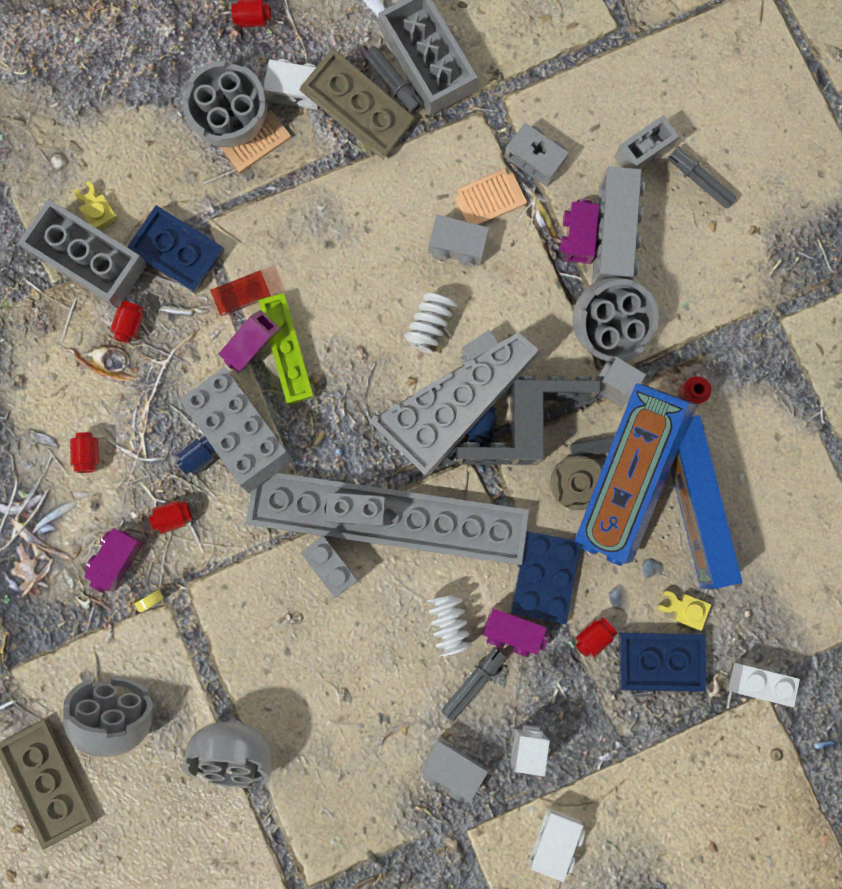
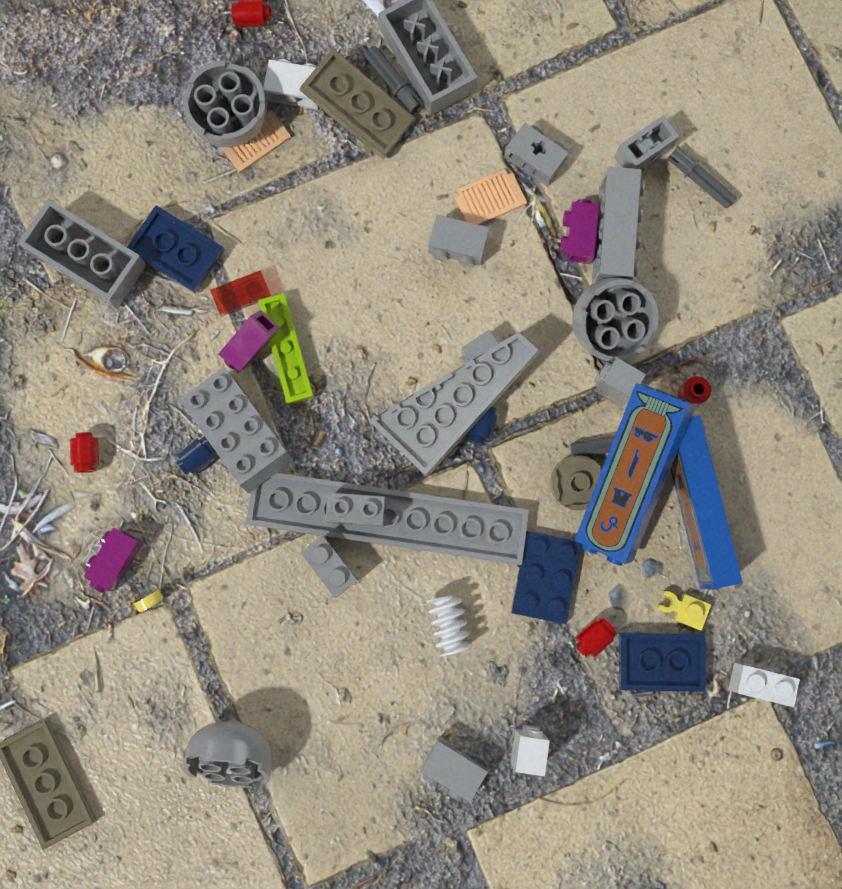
light grey cylinder [63,676,153,757] -> none
light yellow plate [74,181,118,230] -> none
red brick [109,301,144,344] -> none
red brick [149,500,193,534] -> none
white piece [404,293,457,354] -> none
dark grey axle [442,647,508,721] -> none
dark grey bracket [456,376,600,465] -> none
magenta brick [482,608,549,658] -> none
white brick [528,807,585,882] -> none

